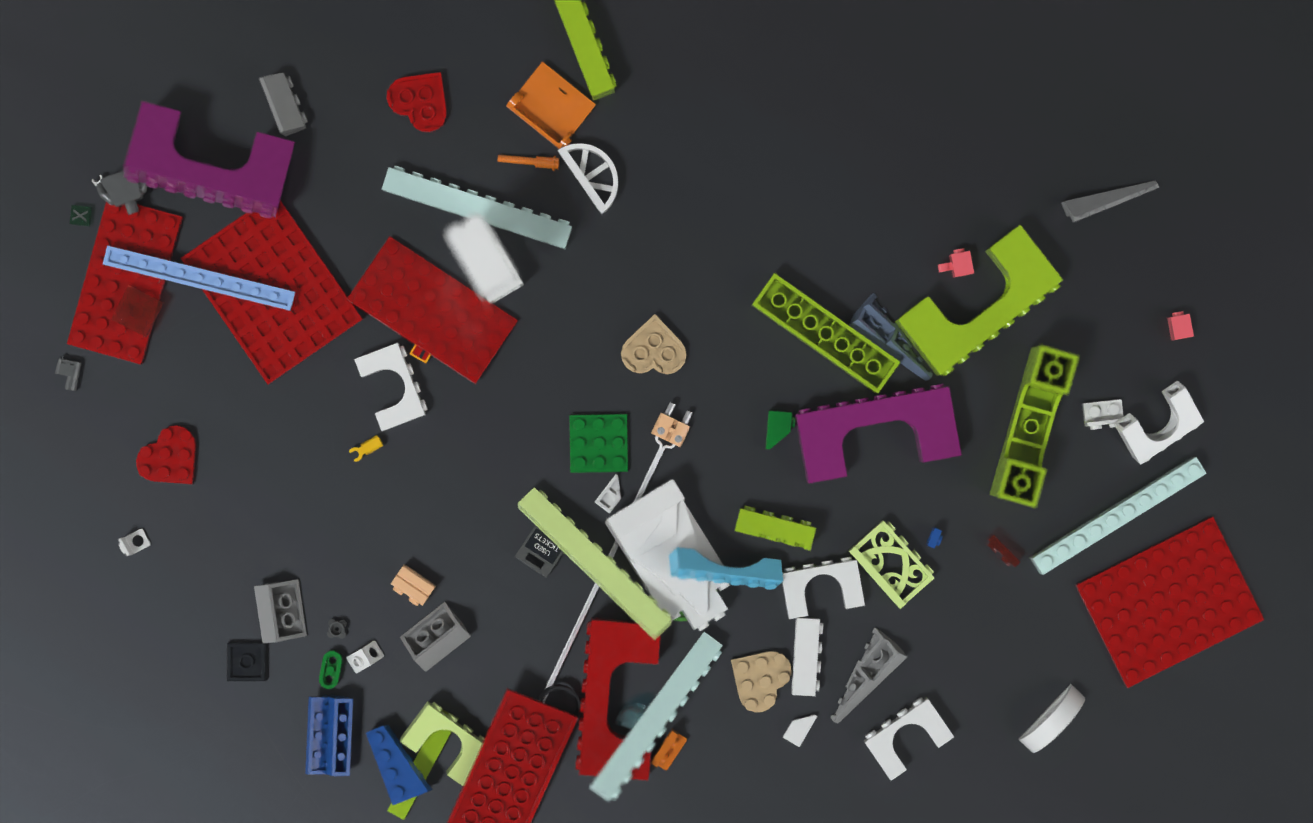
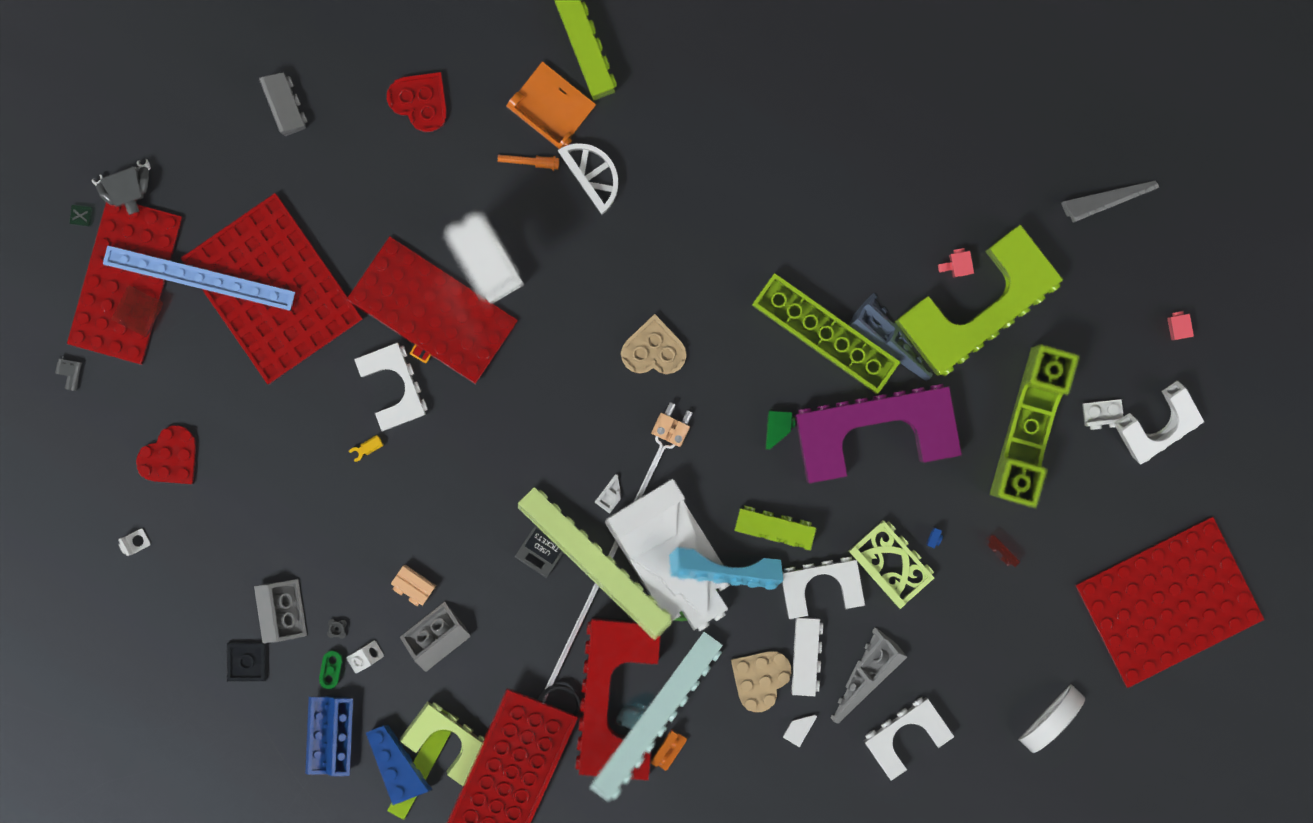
magenta arch [124,101,295,218] -> none
light aqua brick [382,166,572,249] -> none
green plate [569,414,628,473] -> none
light aqua brick [1030,457,1207,575] -> none

